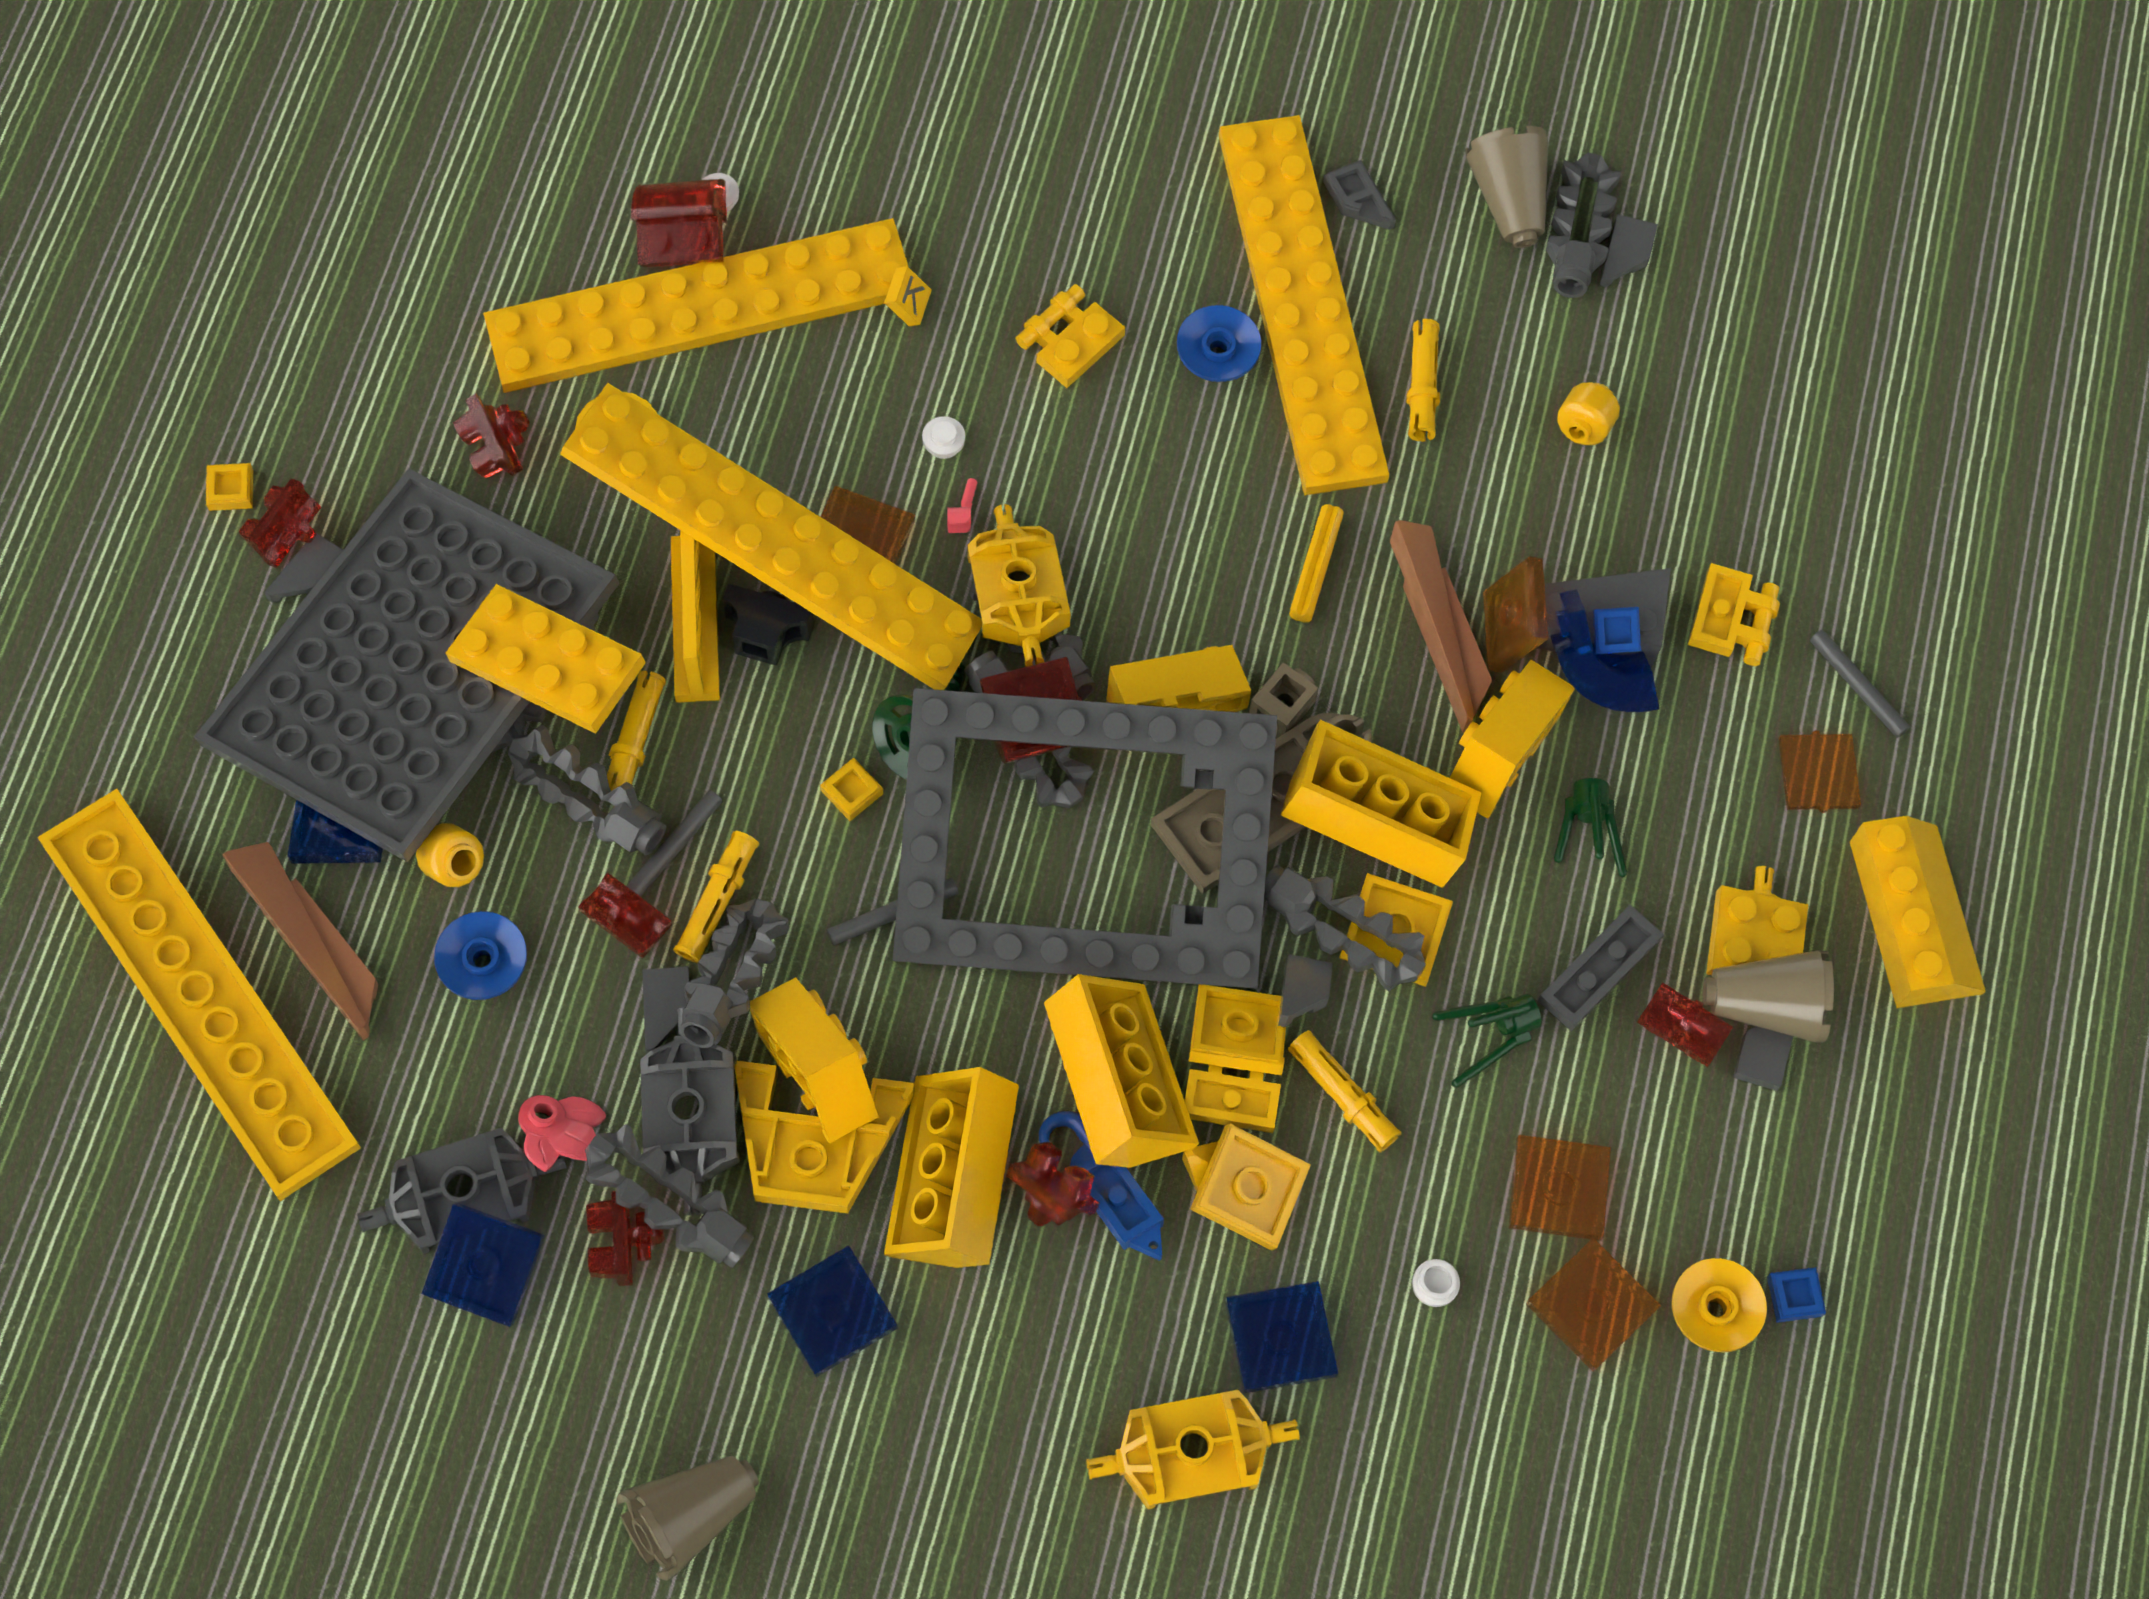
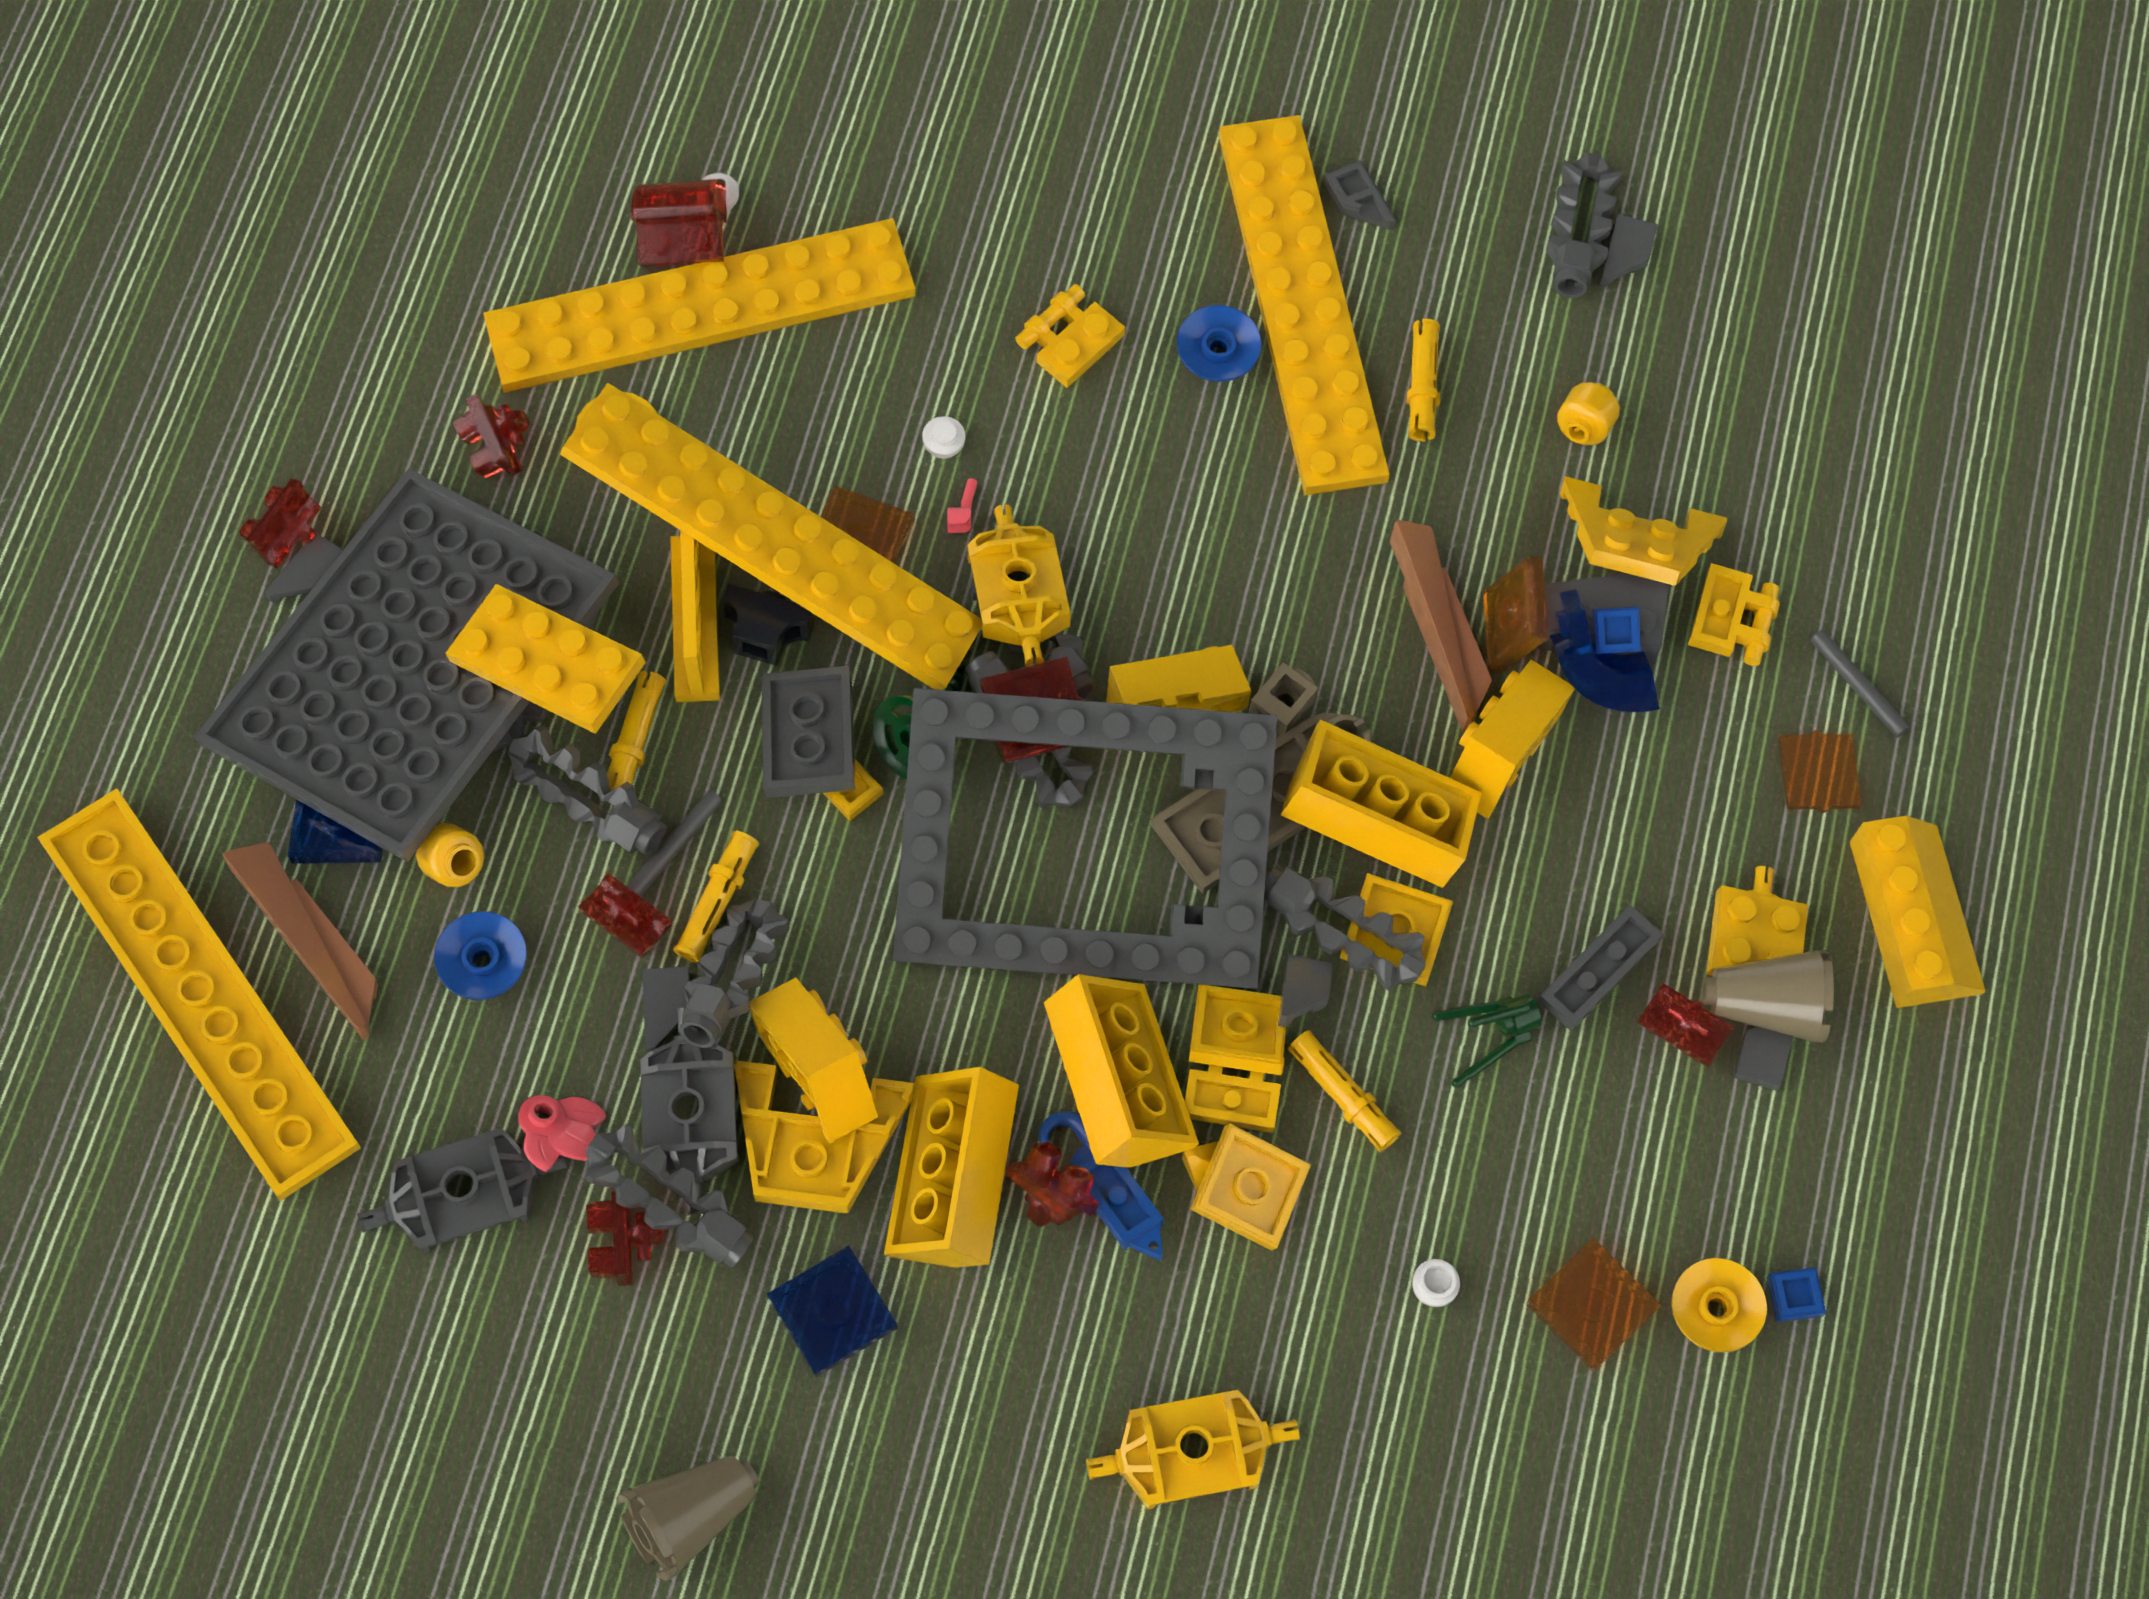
yellow tile [206,463,253,511] -> none
clear blue plate [421,1203,545,1327] -> none
dark grey bar [827,877,959,946] -> none
yellow tile [884,266,932,326] -> none
clear blue plate [1225,1281,1339,1394] -> none
yellow axle [1289,504,1344,623] -> none
dark tan cone [1465,126,1548,248] -> none
clear orange tile [1509,1135,1611,1241] -> none
dark green plant [1554,778,1627,877] -> none
none -> dark grey plate [761,666,856,798]
none -> yellow wing [1560,476,1727,586]

